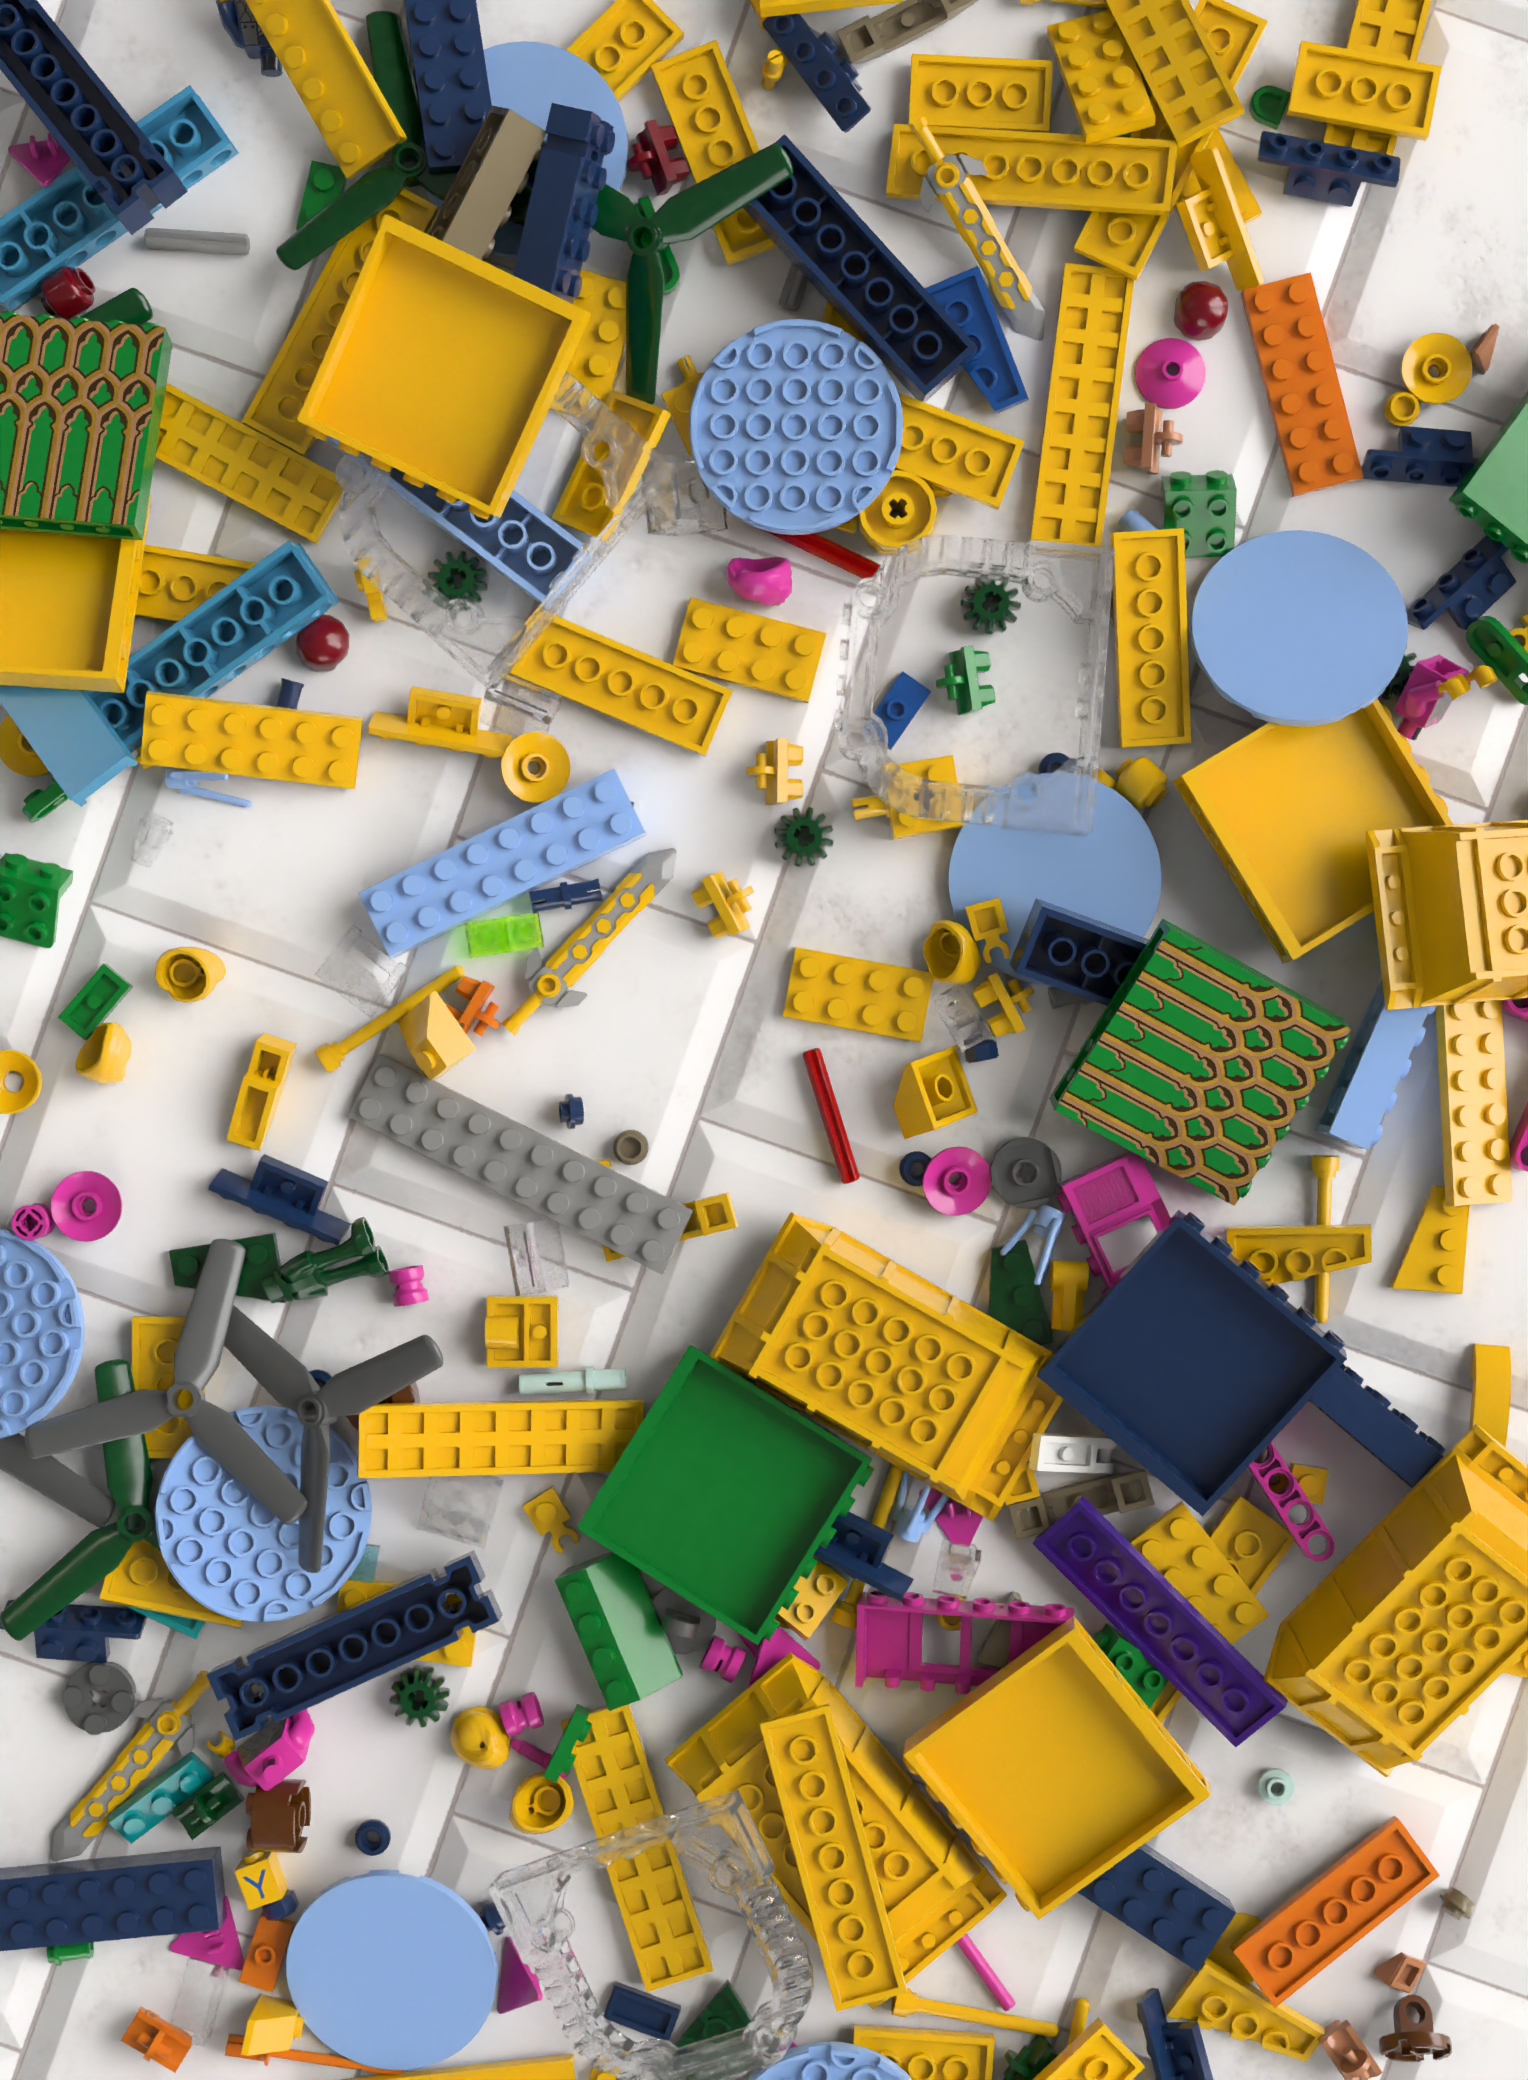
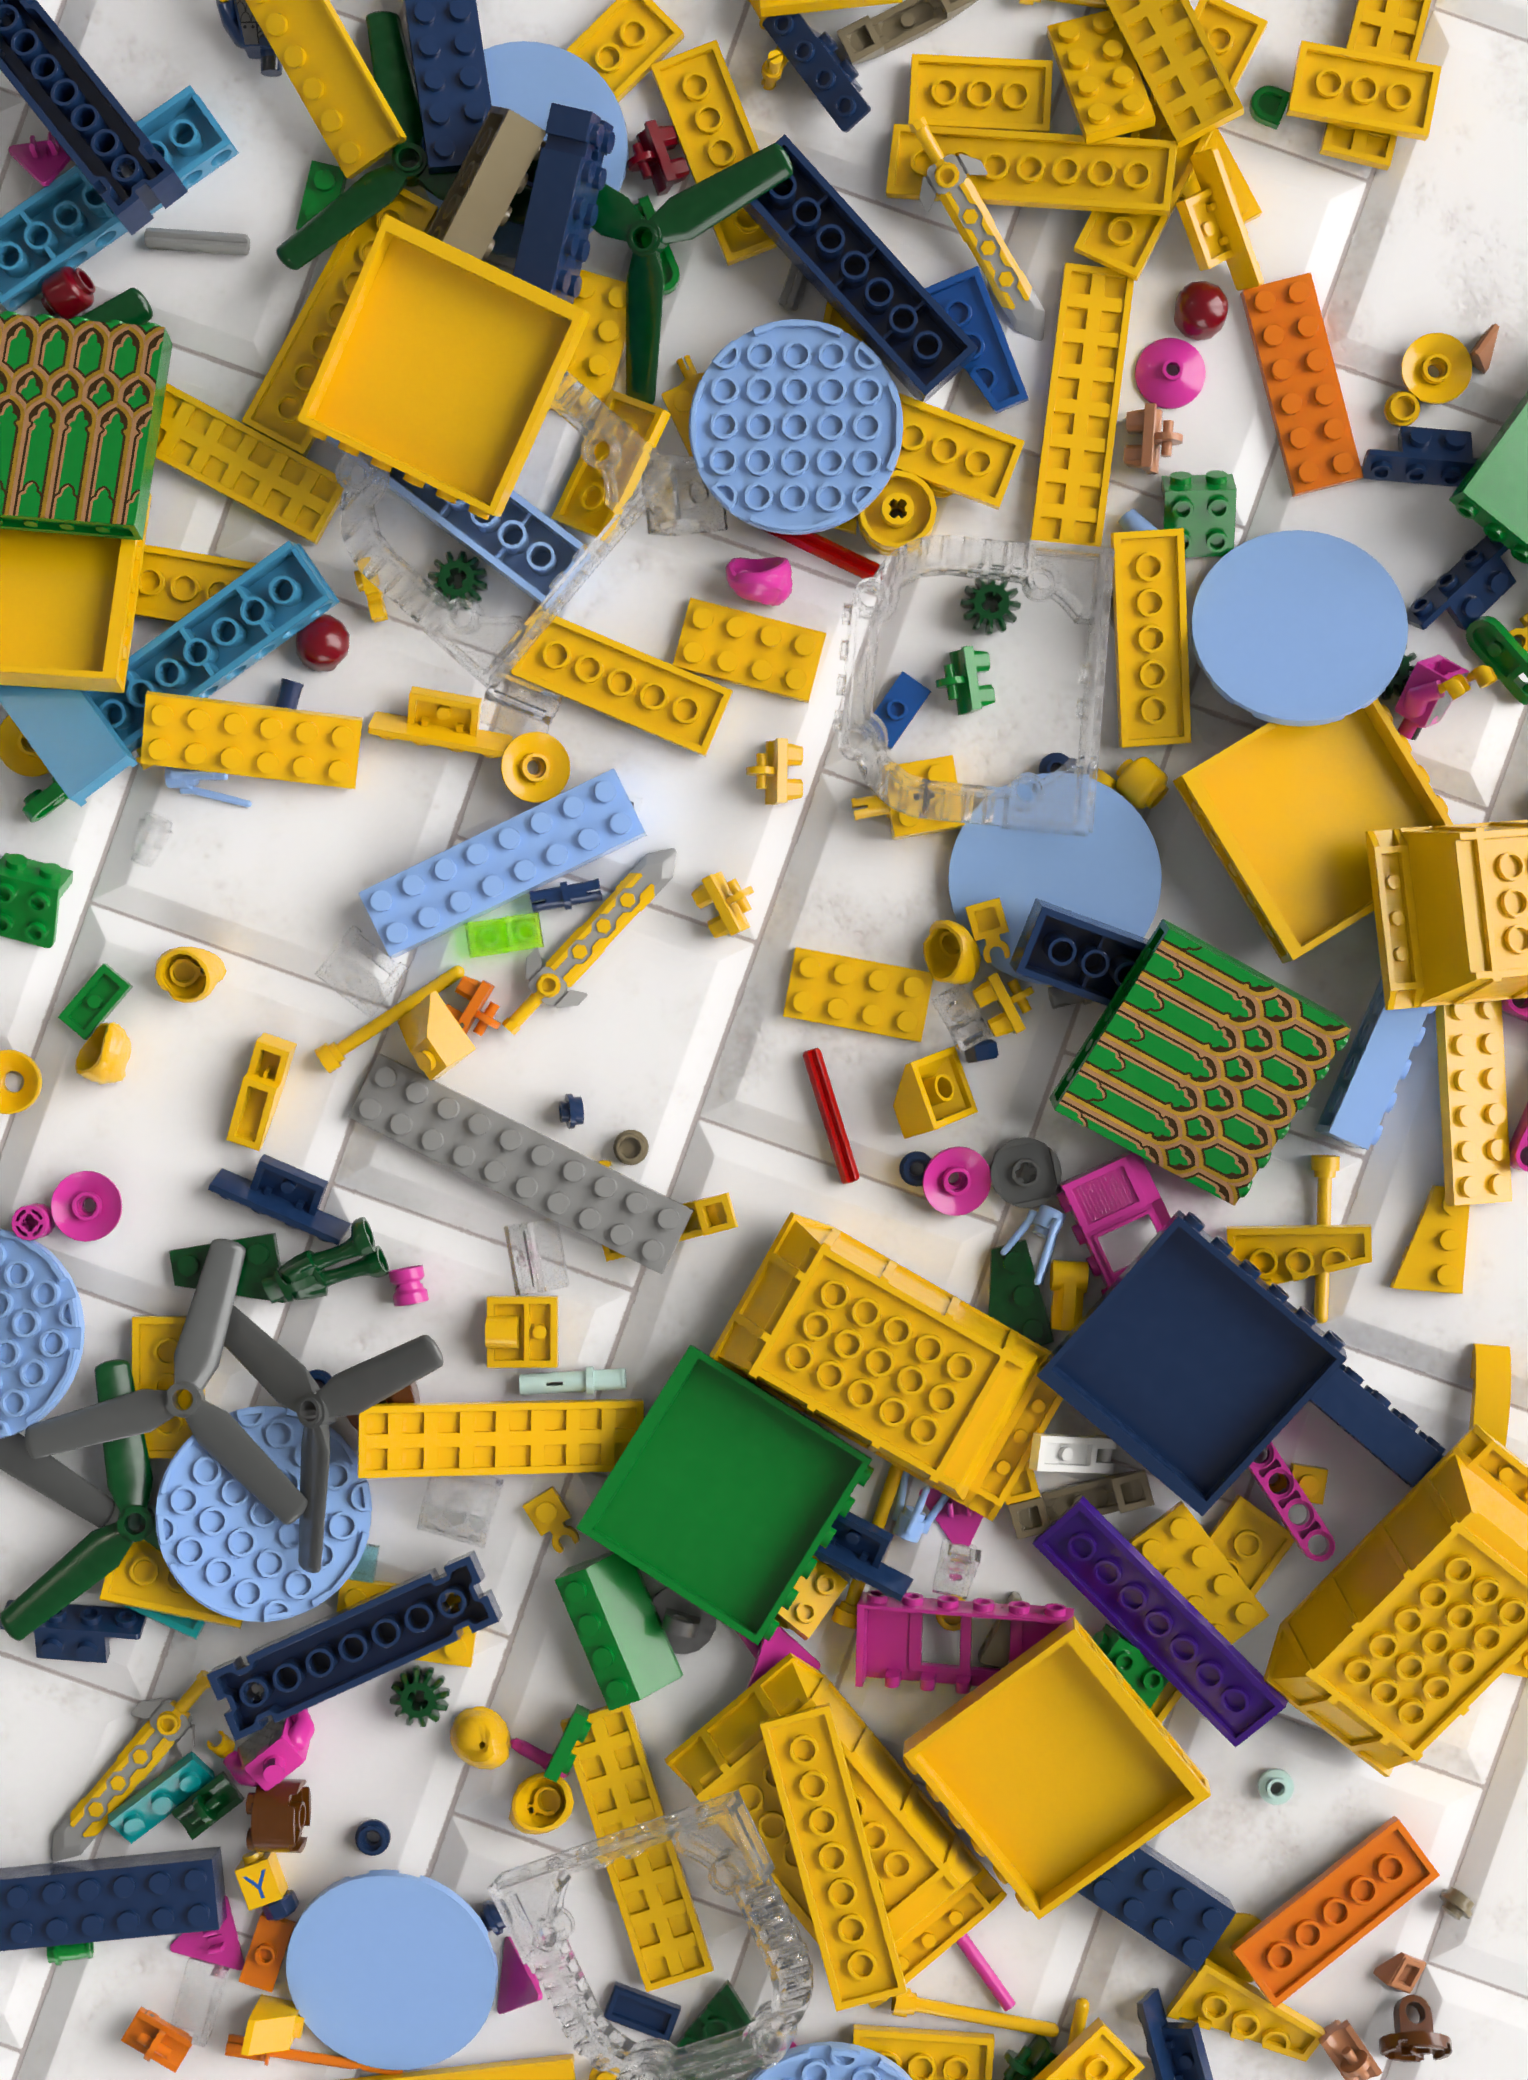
dark grey plate [62,1662,136,1735] -> none
dark pink wheel [499,1692,544,1737] -> none
dark pink wheel [699,1635,746,1683] -> none
dark green gear [774,807,833,867] -> none
dark blue bracket [1257,131,1401,207] -> none

